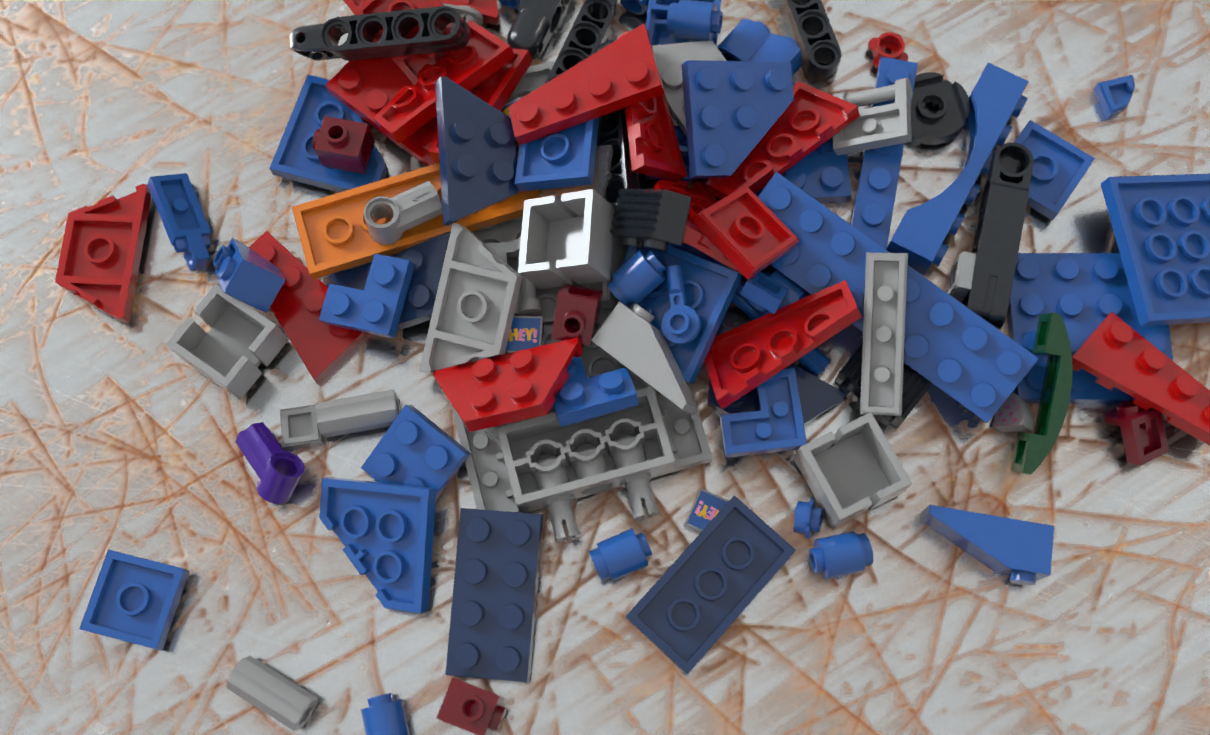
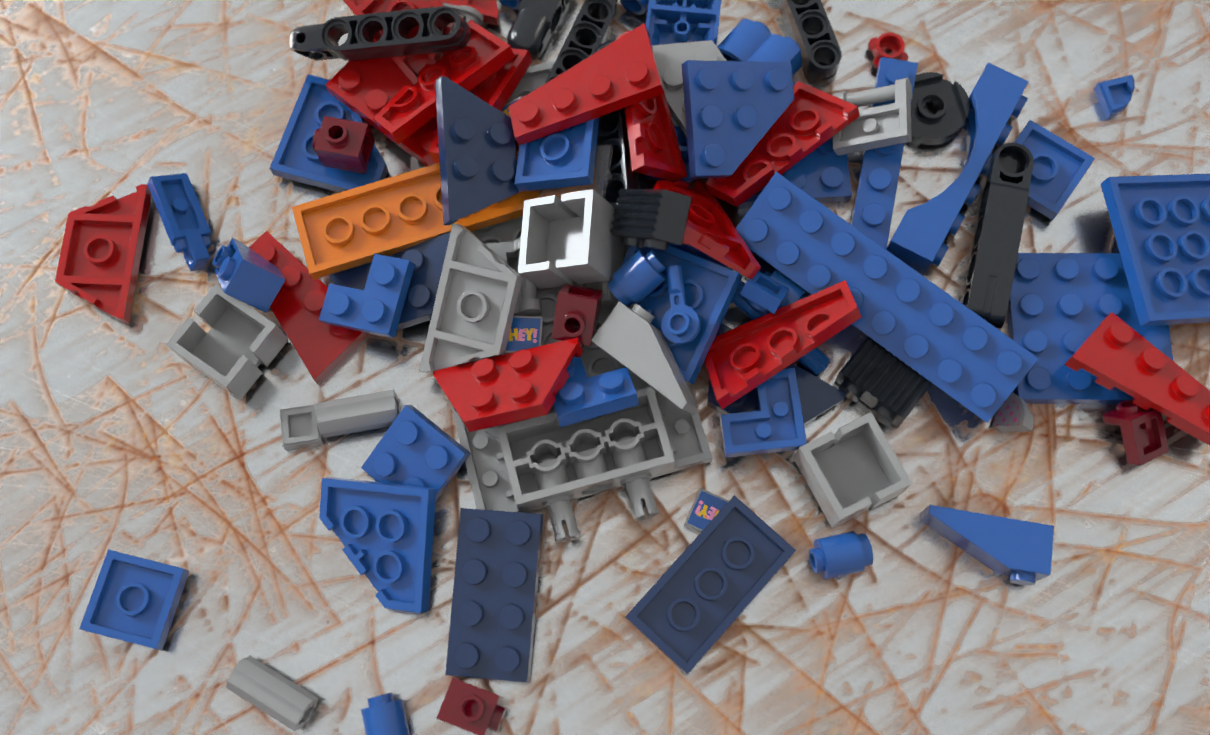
dark purple piece [235,422,305,504] -> none
light grey piece [364,181,443,245] -> none
blue brick [589,528,652,581] -> none
blue brick [667,0,723,41] -> none
red plate [692,185,800,280] -> none
blue plate [794,499,823,538] -> none
light grey tile [860,253,908,416] -> none
light grey tile [948,251,976,303] -> none
dark green slope [1011,313,1073,475] -> none

